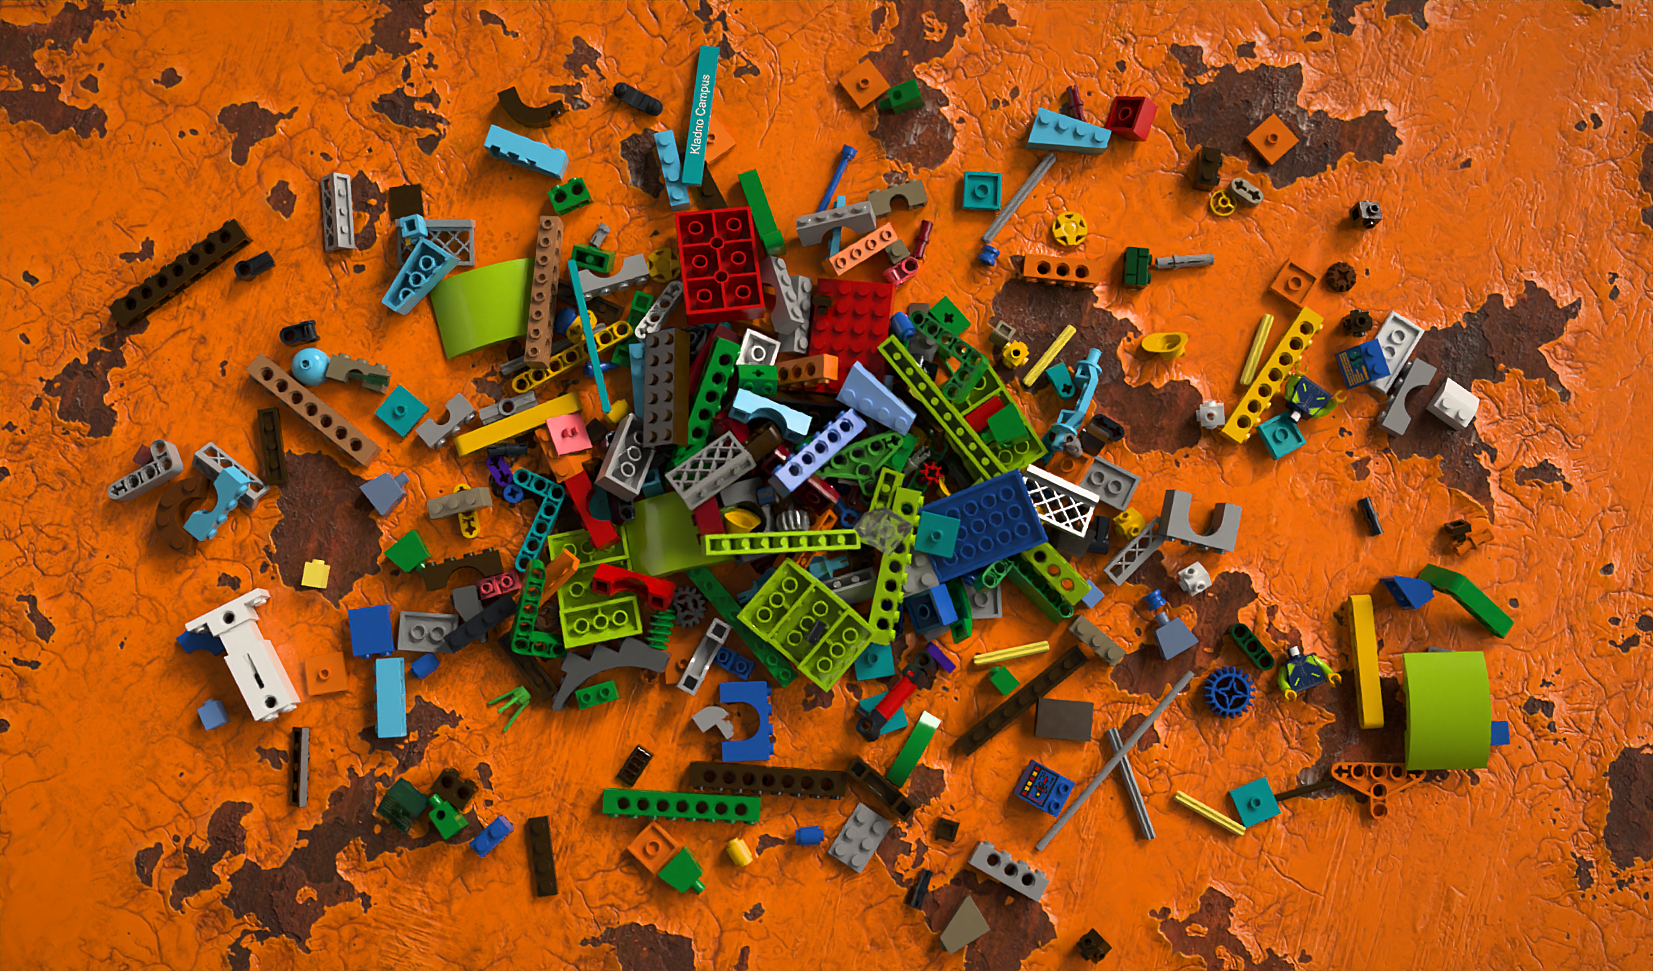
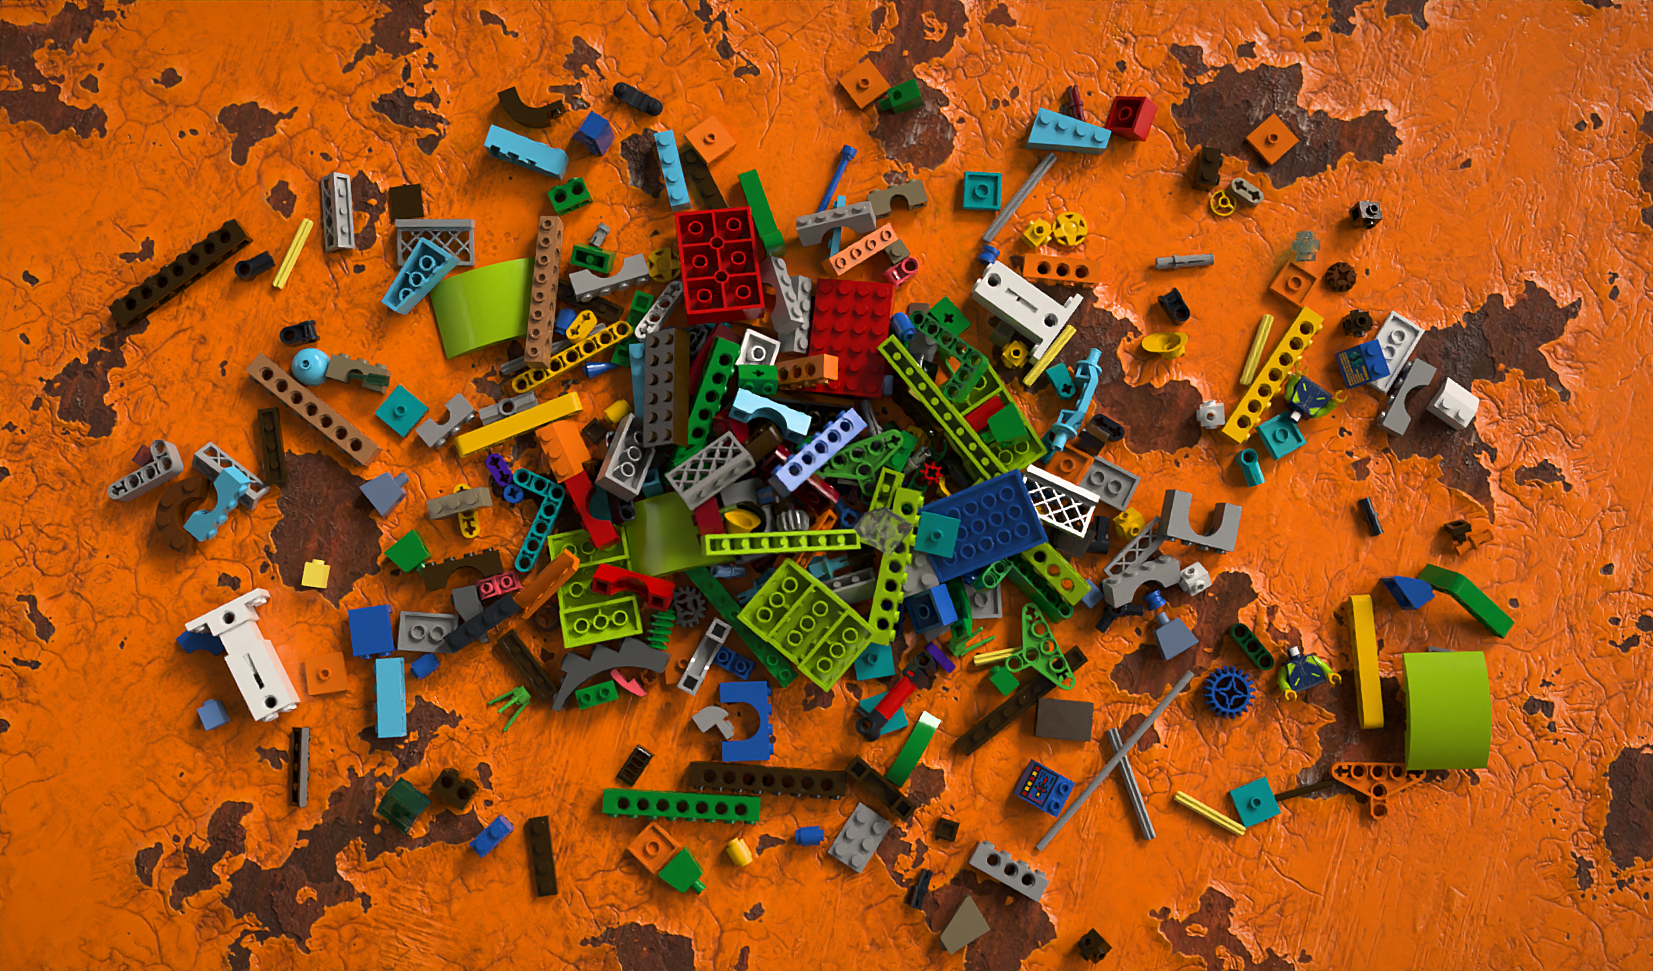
medium azure piece [400,214,428,247] -> none
green torso [427,794,469,840] -> none
black pin [487,442,528,458] -> none
green beam [510,559,568,659] -> none
coral piece [545,412,592,456] -> none
teal tile [567,260,611,414] -> none
teal tile [682,46,720,187] -> none
black pin [805,619,827,645] -> none
dark brown tile [812,294,836,315] -> none
light blue wedge [836,361,917,436] -> none
dark red pin [911,220,933,260] -> none
light grey pin [1063,433,1083,457] -> none
dark tan arch [1066,614,1126,667] -> none
dark green brick [1122,247,1152,289] -> none
blue panel [1490,721,1510,745] -> none
none -> light yellow axle [272,218,313,289]
none -> blue wedge [572,111,615,156]
none -> coral slope [610,668,647,696]
none -> light blue axle [710,564,746,579]
none -> bright green plant [947,627,995,657]
none -> white brick [971,260,1083,366]
none -> bright green beam [1005,603,1076,691]
none -> yellow brick [1021,218,1052,251]
none -> black bush [1095,583,1144,633]
none -> light grey arch [1102,554,1181,608]
none -> black piece [1157,287,1190,326]
none -> teal piece [1235,449,1265,488]
none -> clear light blue brick [1292,231,1320,262]

